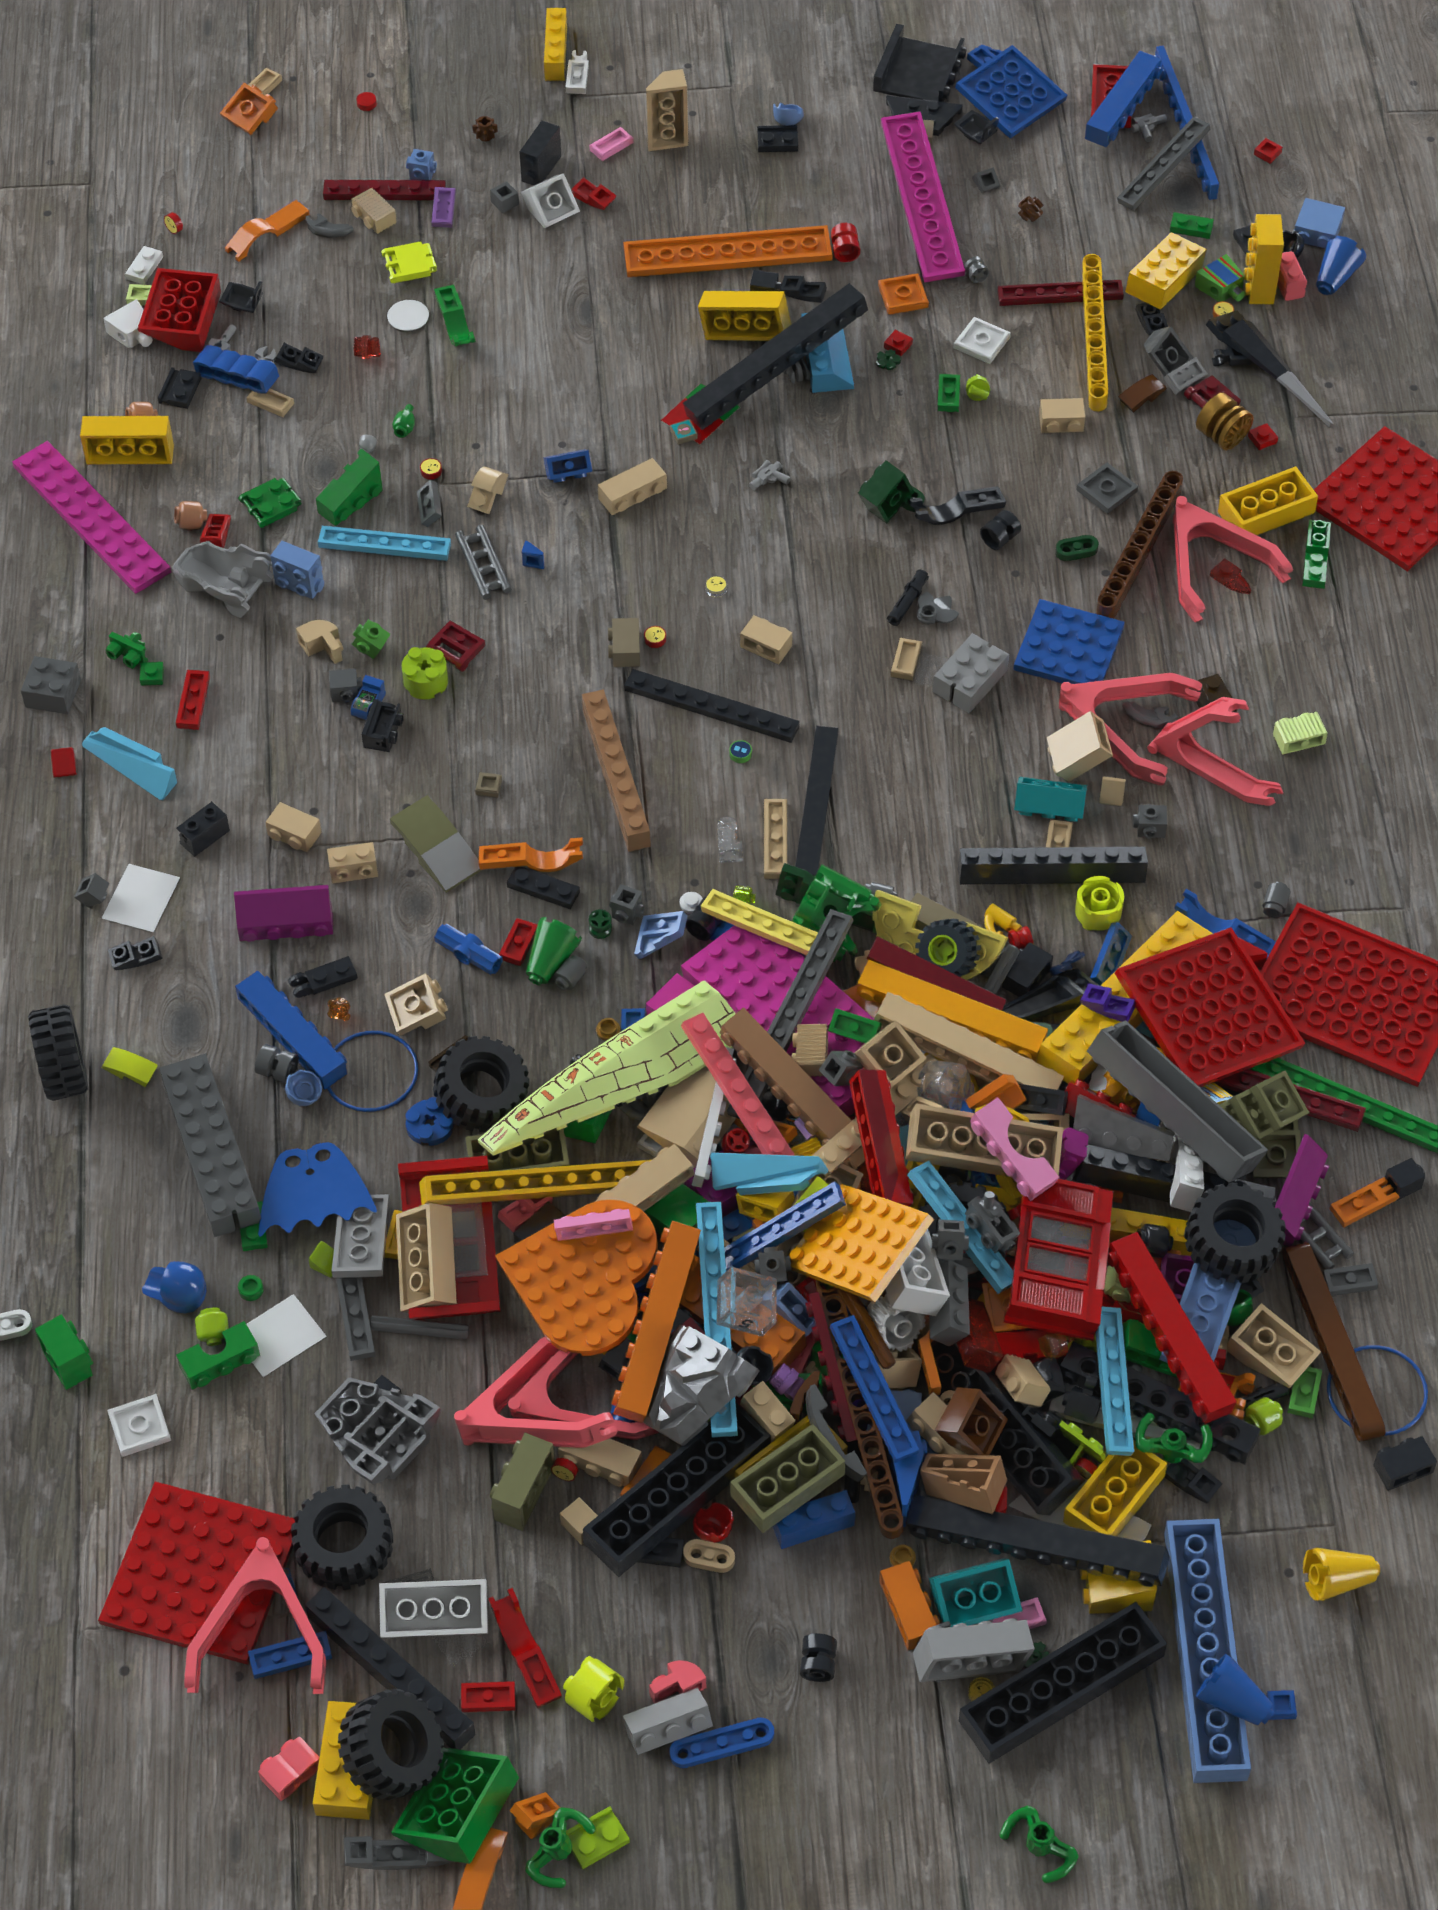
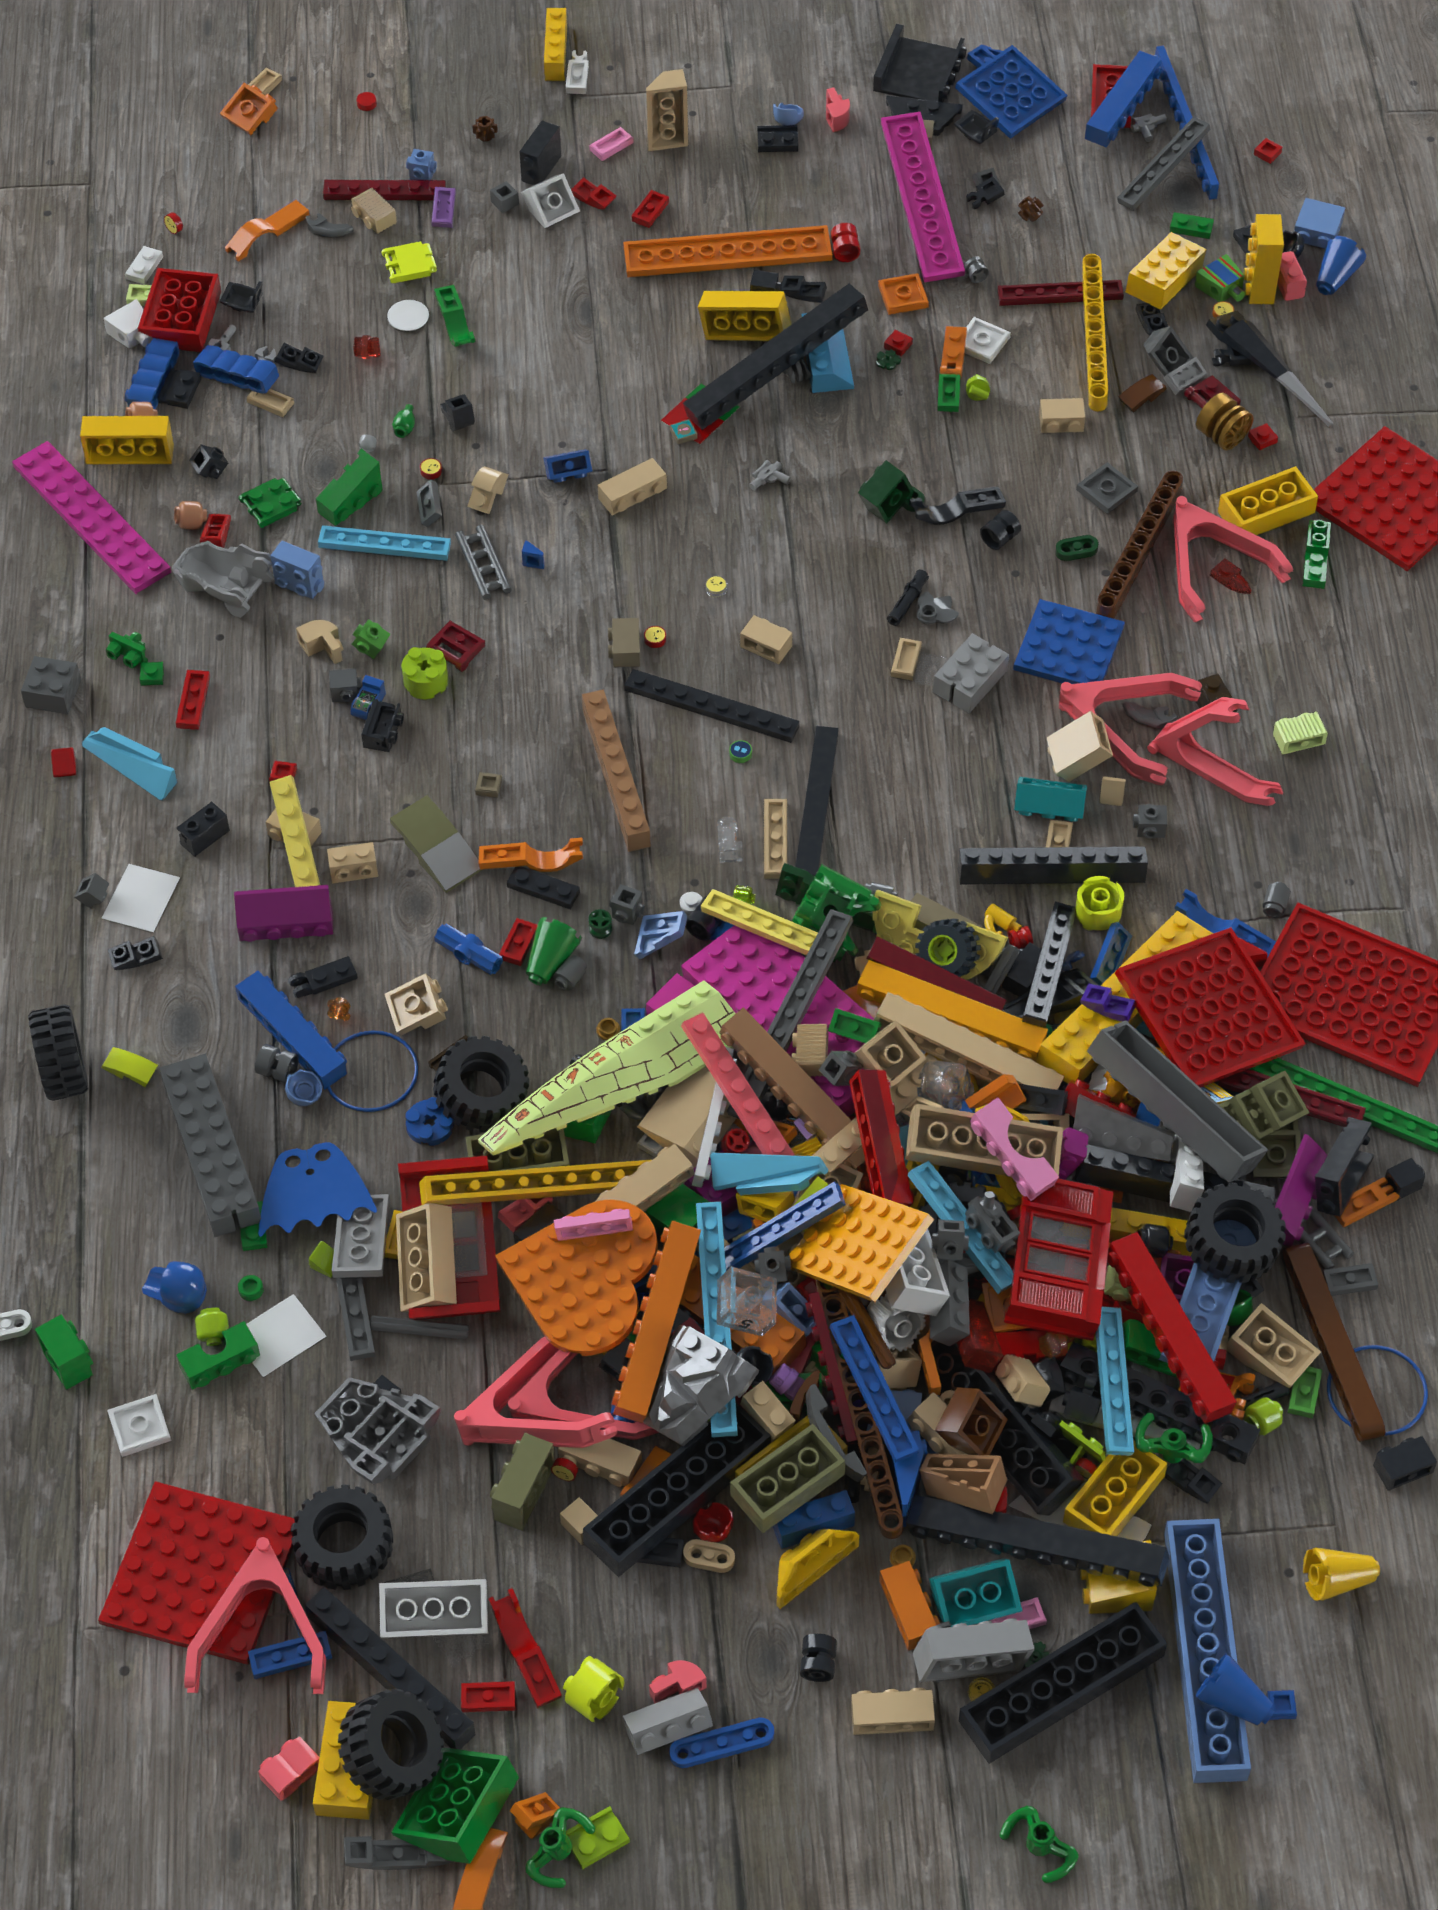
none -> blue brick [125,338,180,409]
none -> black brick [189,444,229,479]
none -> red tile [269,761,297,781]
none -> light yellow plate [269,775,320,887]
none -> black brick [440,394,475,432]
none -> red plate [631,190,669,228]
none -> yellow wedge [777,1529,859,1609]
none -> coral brick [826,87,850,132]
none -> tan brick [851,1688,935,1735]
none -> orange plate [940,326,967,380]
none -> black plate [966,177,1005,209]
none -> tile [1022,901,1076,1028]
none -> black door [1315,1117,1374,1217]

